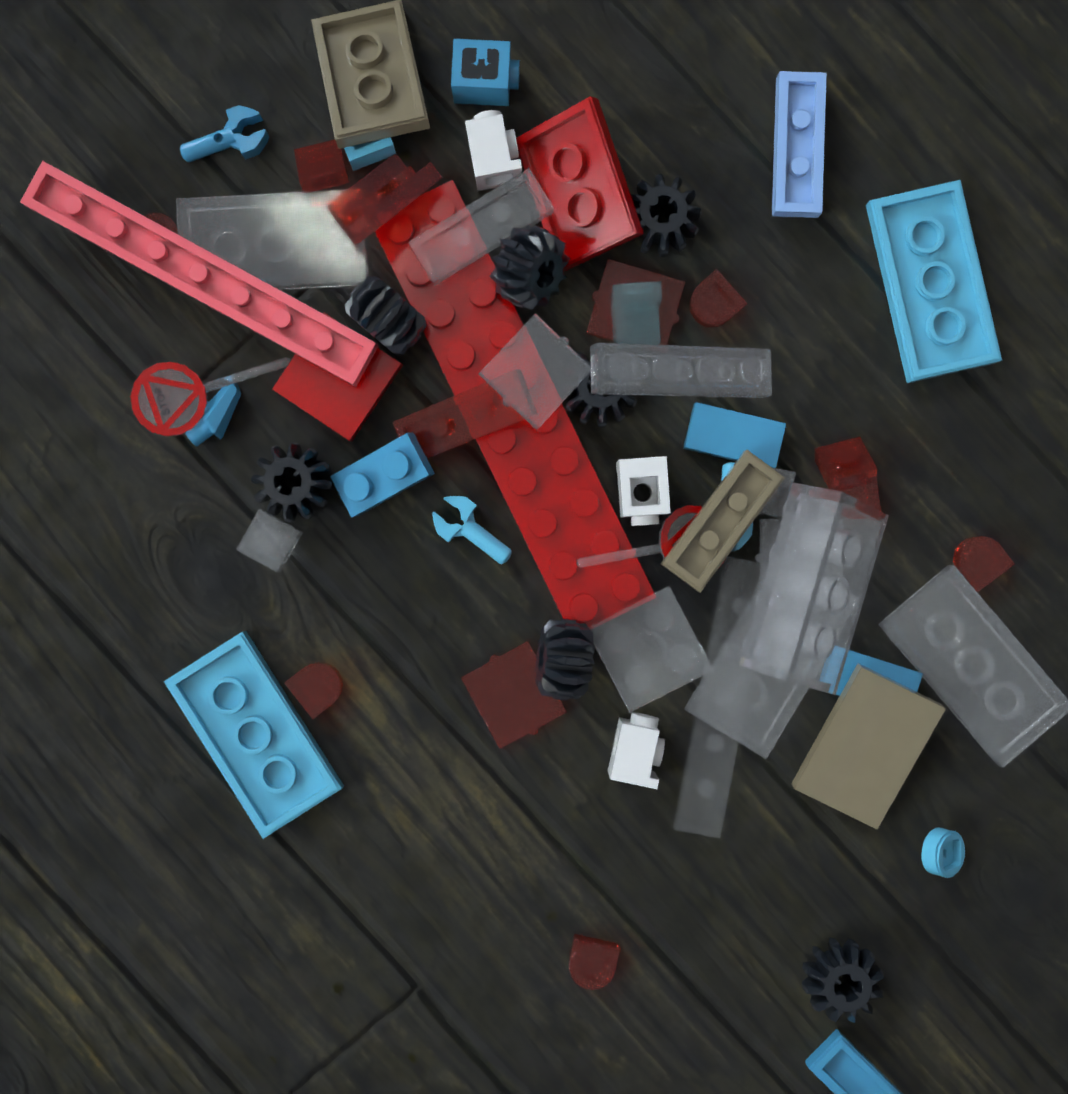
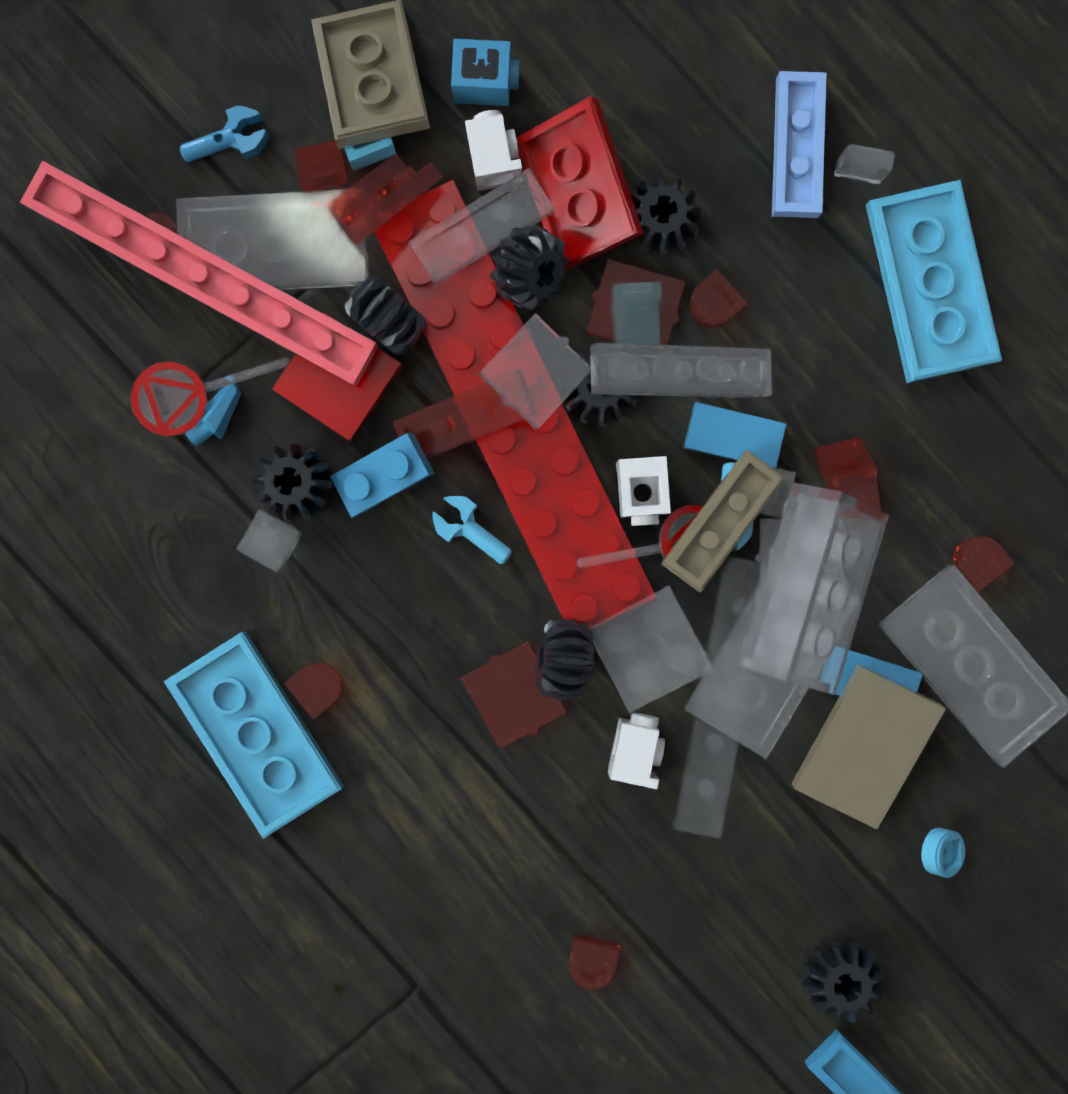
none -> clear tile [834,144,895,184]

